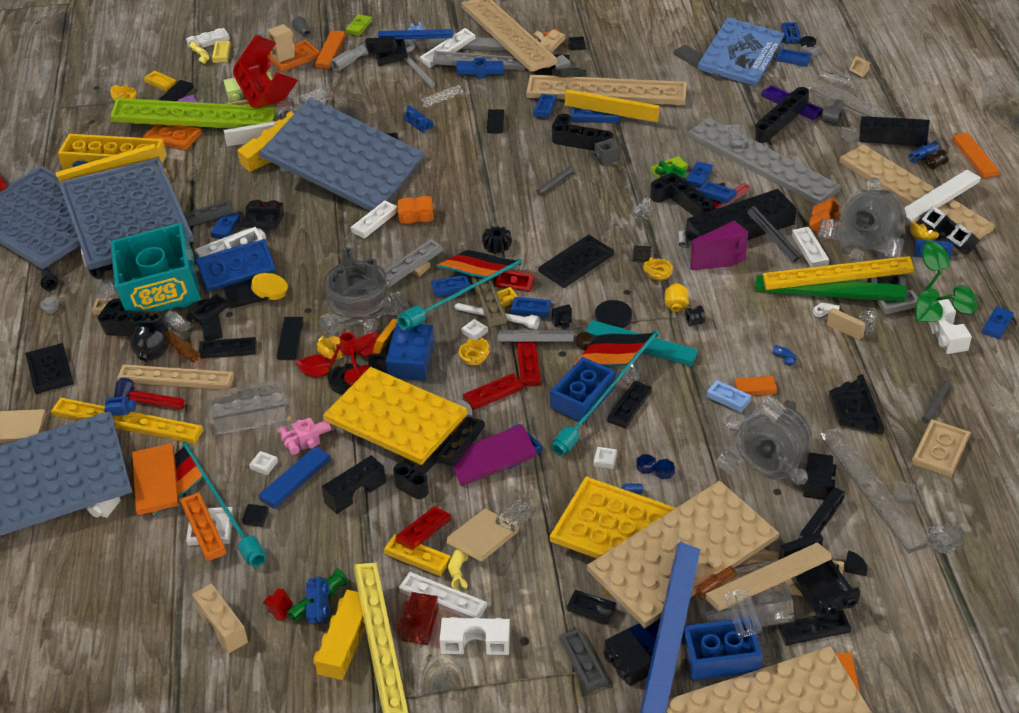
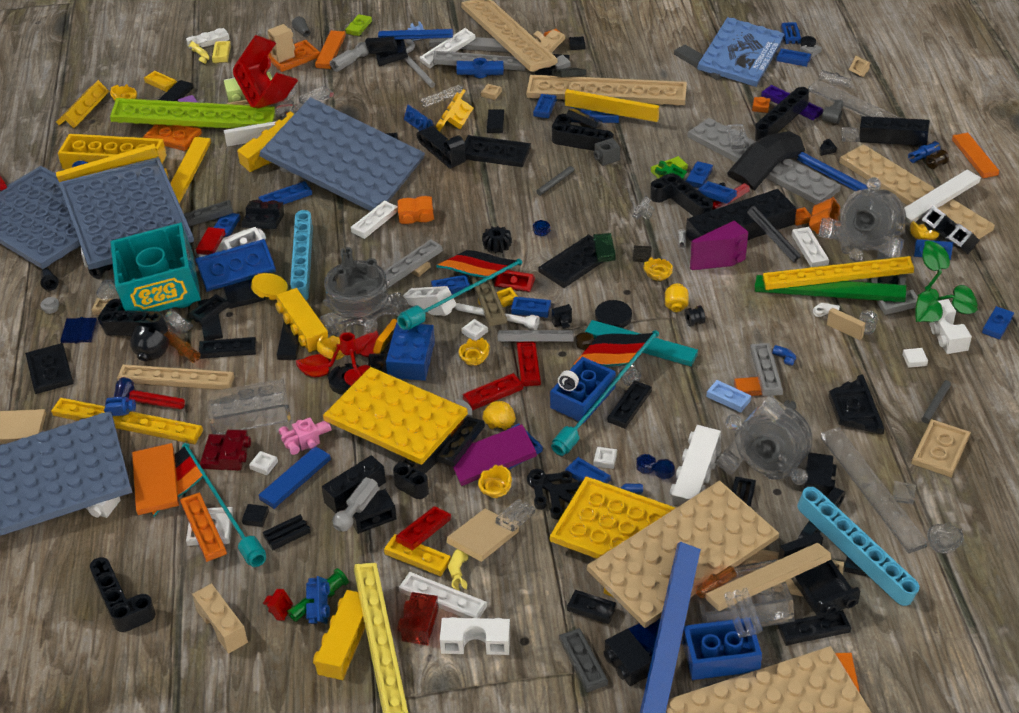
none -> yellow fence [56,80,109,128]
none -> clear blue piece [60,317,97,344]
none -> black beam [90,557,156,632]
none -> yellow tile [170,137,211,204]
none -> red tile [196,227,226,255]
none -> dark red plate [200,429,251,471]
none -> blue tile [258,181,312,205]
none -> black tile [262,514,311,550]
none -> yellow brick [275,288,328,352]
none -> medium azure beam [290,210,313,300]
none -> light grey piece [332,477,380,532]
none -> black brick [346,488,397,534]
none -> white slope [400,286,457,316]
none -> black beam [417,126,466,169]
none -> yellow bracket [435,89,474,131]
none -> black tile [464,135,531,167]
none -> yellow hair [478,465,512,498]
none -> tan tile [481,84,502,100]
none -> yellow hair [483,401,516,430]
none -> black plant [527,469,583,520]
none -> clear blue tile [533,220,550,236]
none -> tile [558,370,579,391]
none -> blue tile [565,457,611,484]
none -> black tile [566,108,603,128]
none -> clear green tile [593,233,616,262]
none -> white wedge [669,425,721,506]
none -> black piece [727,131,805,191]
none -> black tile [732,476,756,507]
none -> light grey tile [750,343,783,396]
none -> orange plate [752,97,770,113]
none -> orange tile [795,207,811,226]
none -> blue axle [797,152,869,195]
none -> medium azure beam [797,487,920,606]
none -> black tile [819,138,837,156]
none -> white tile [902,348,928,368]

